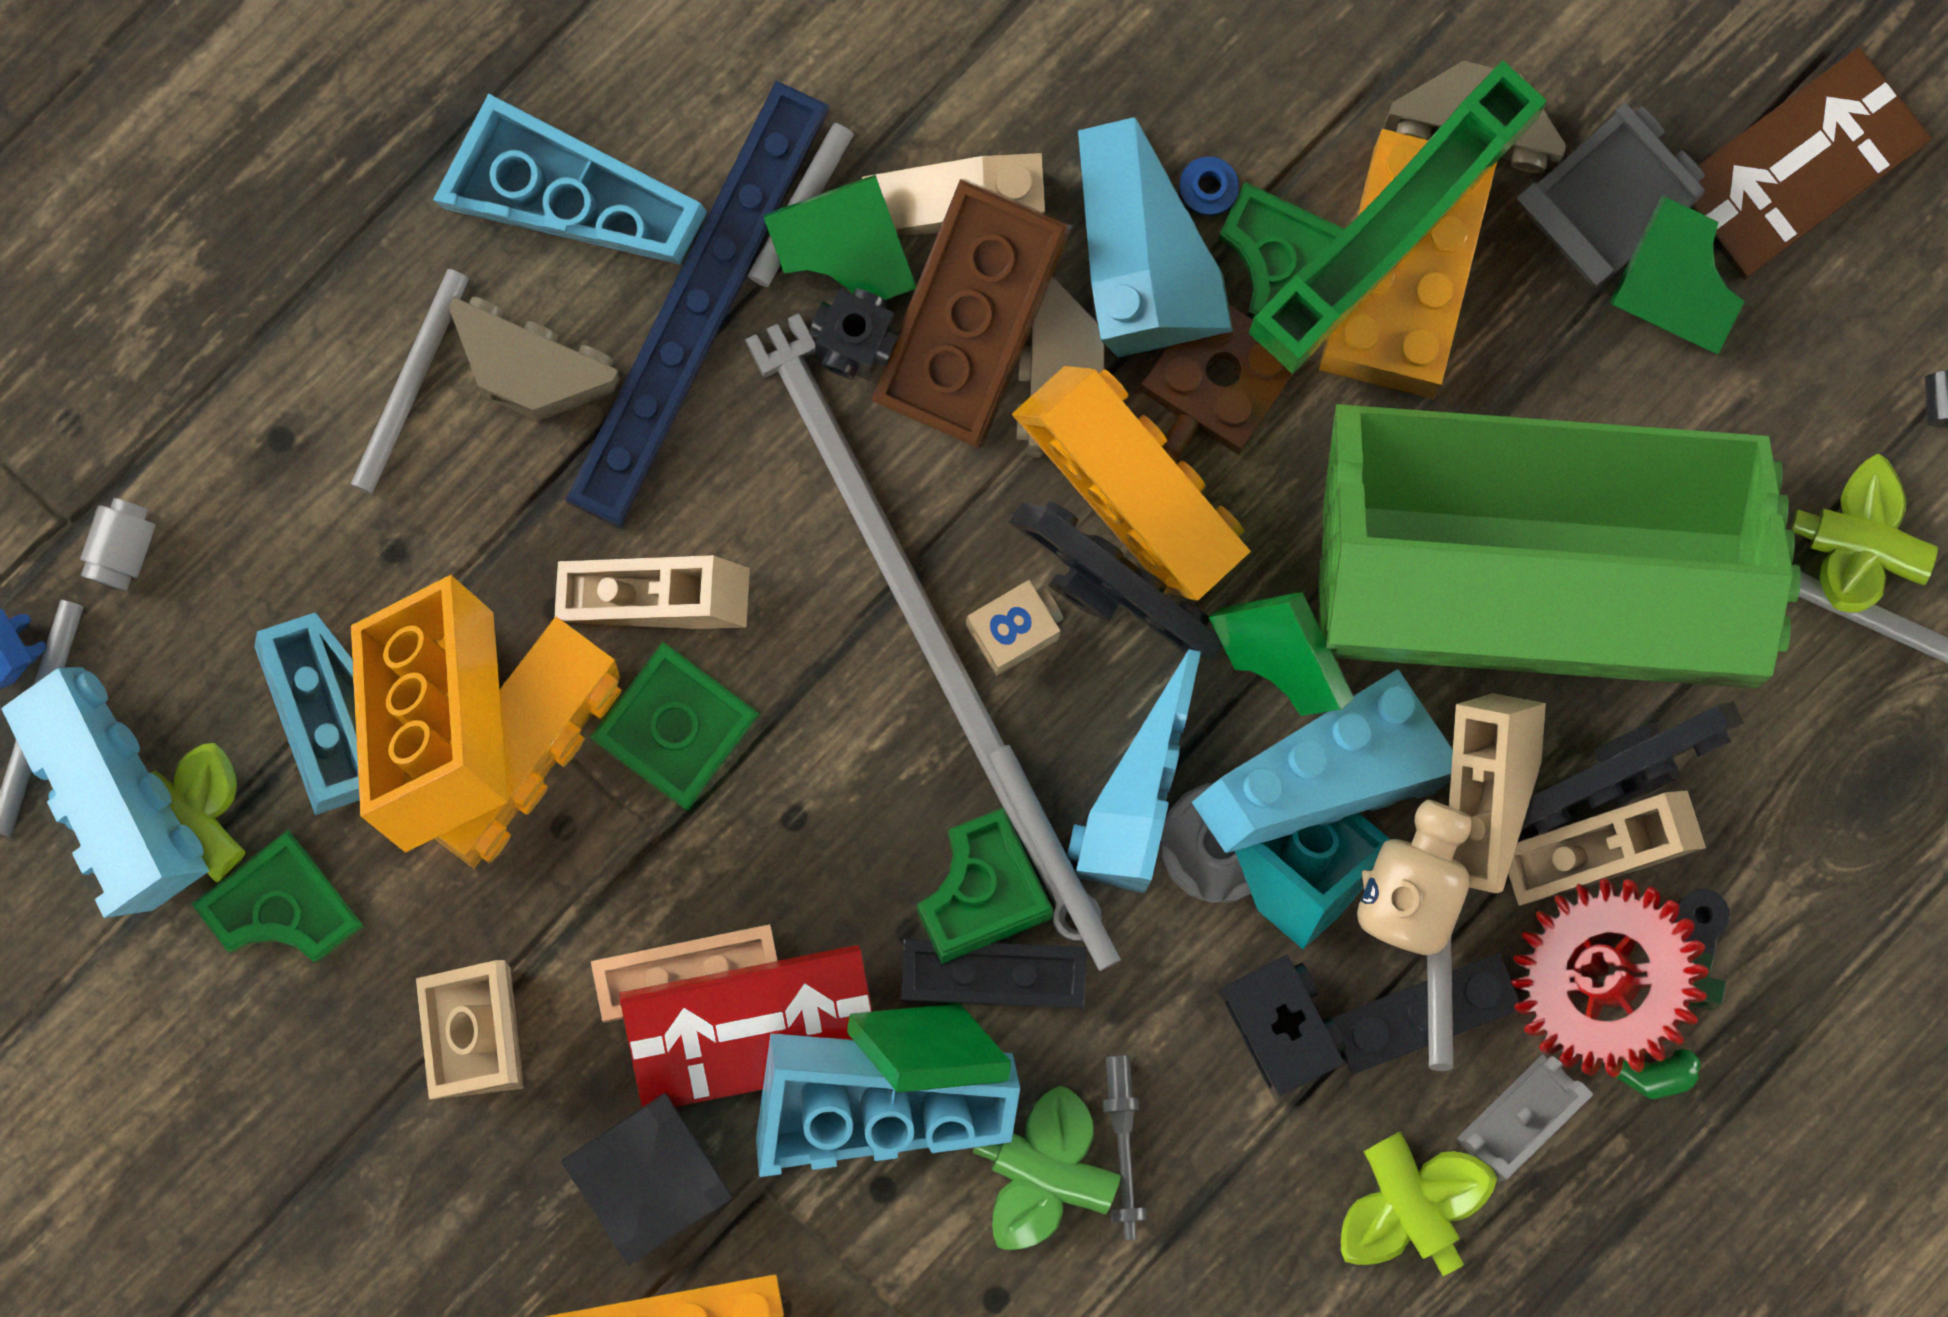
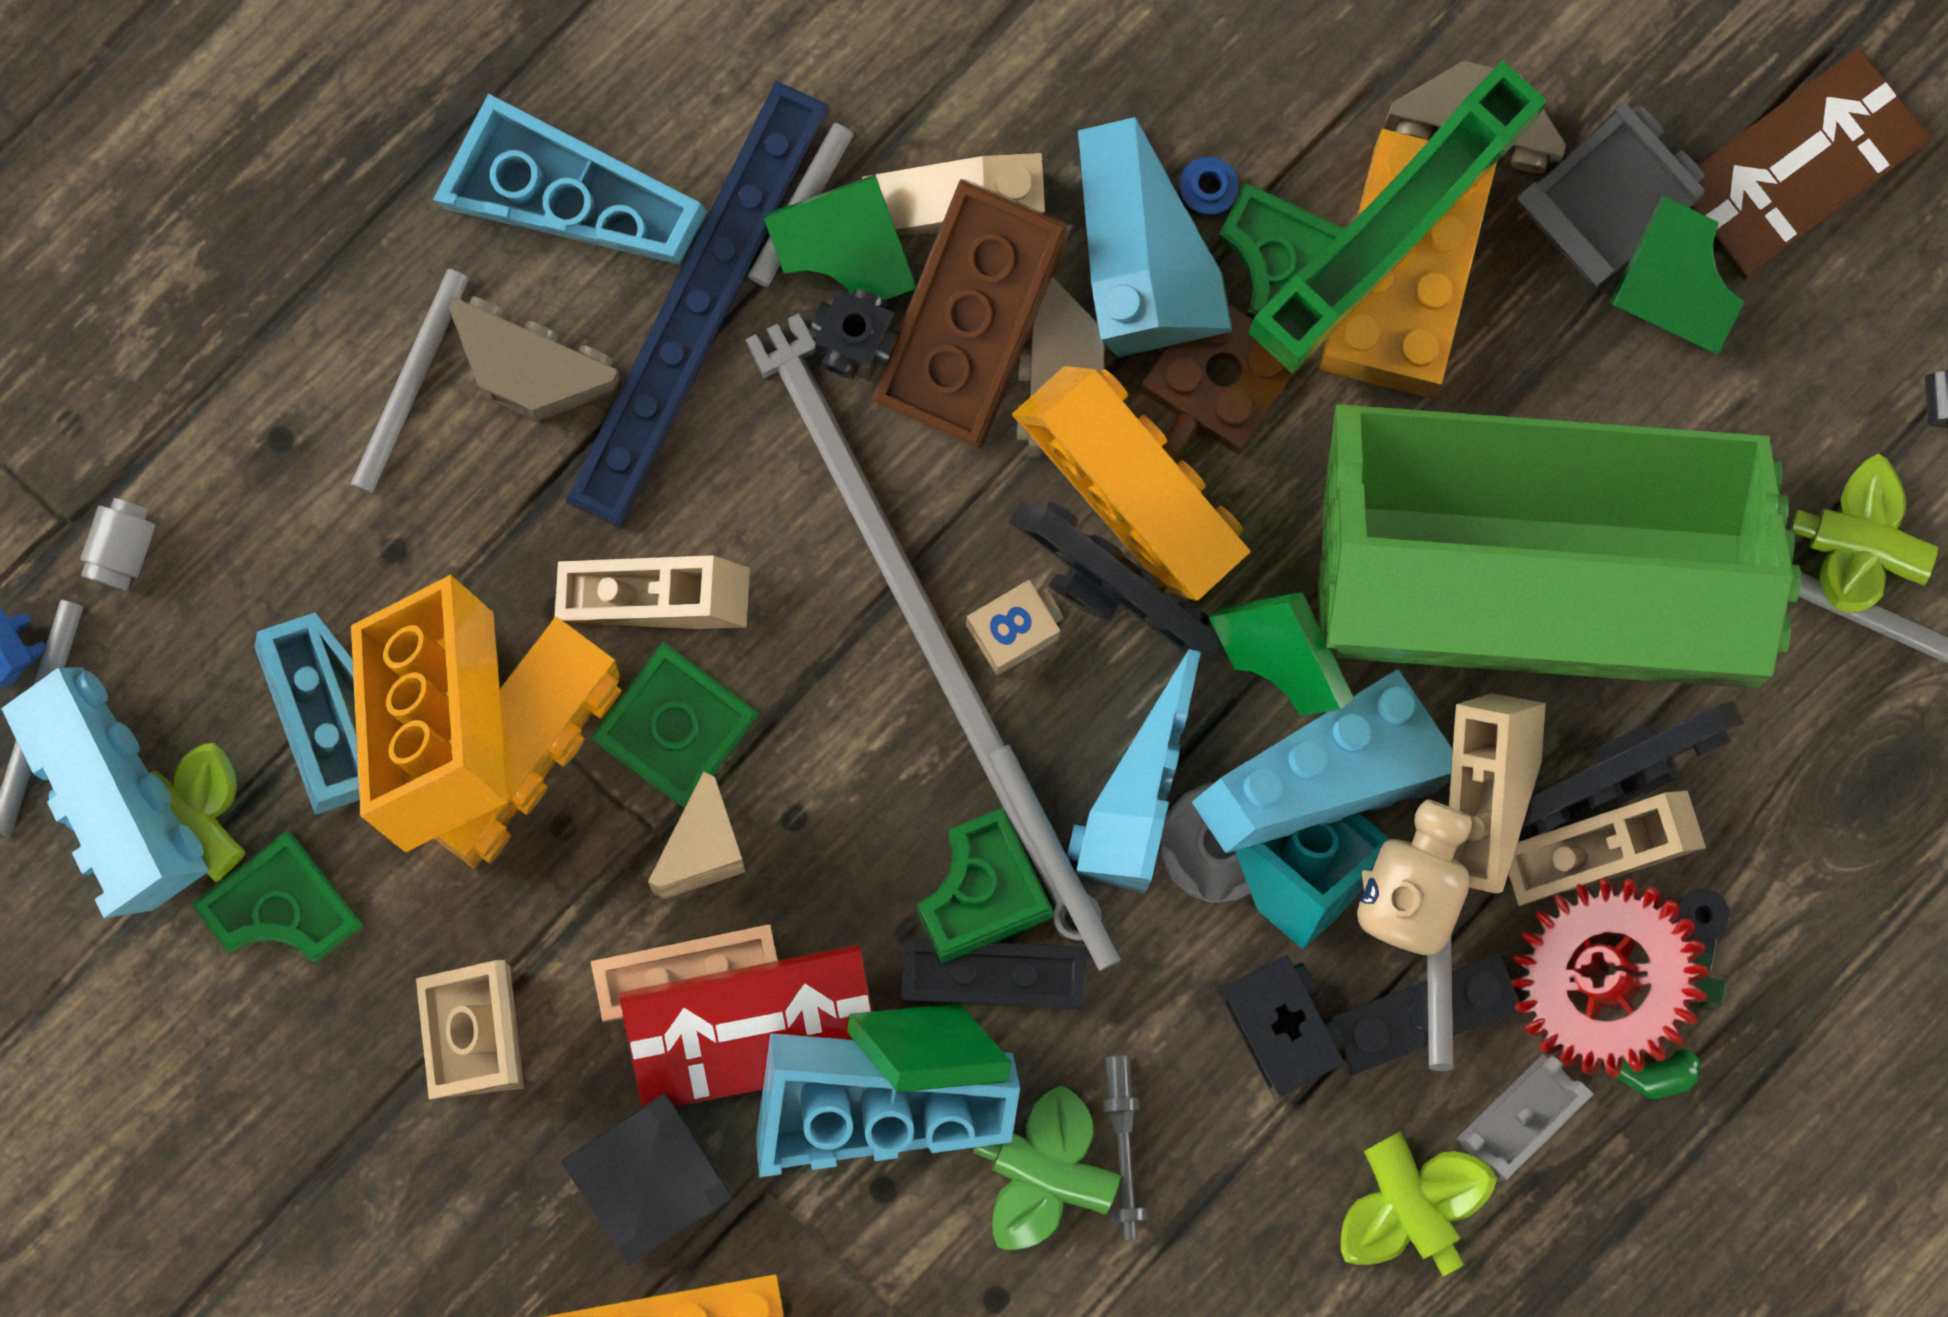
none -> tan slope [648,772,745,899]

